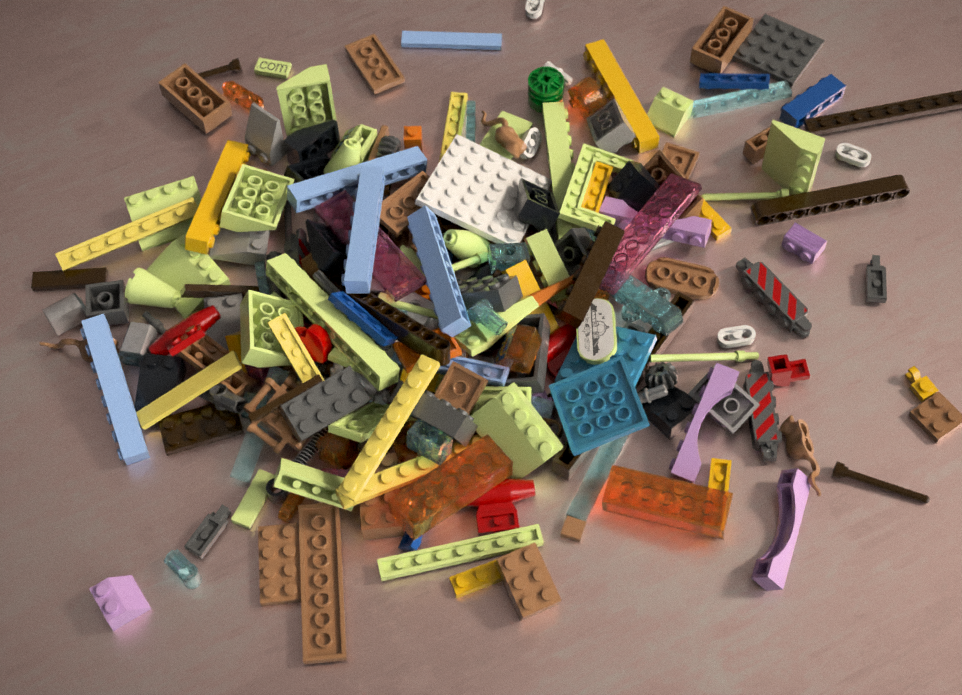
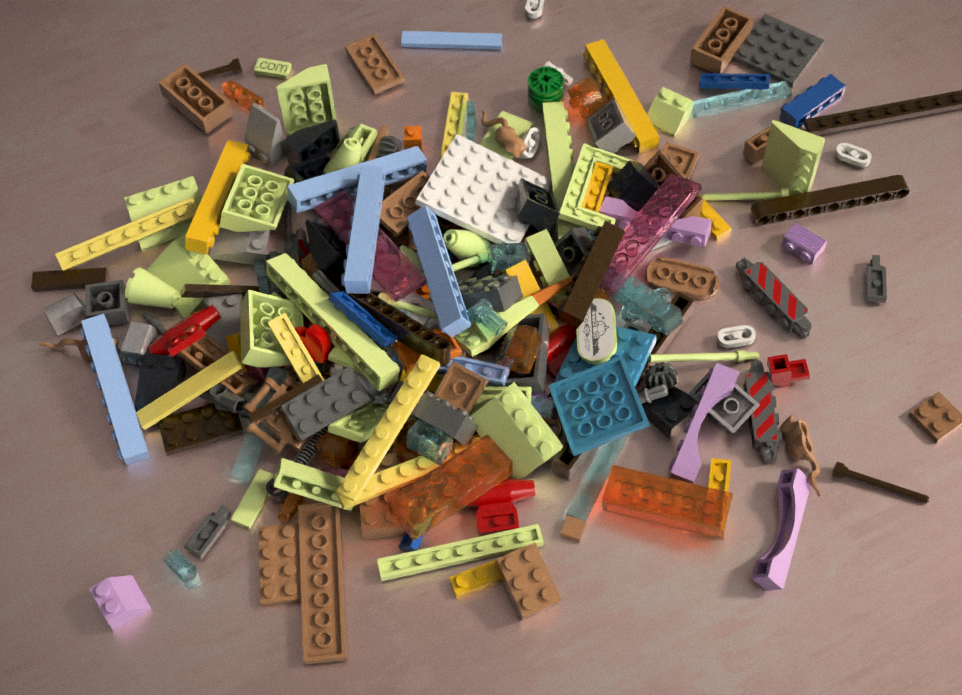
yellow plate [905,366,939,403] -> none

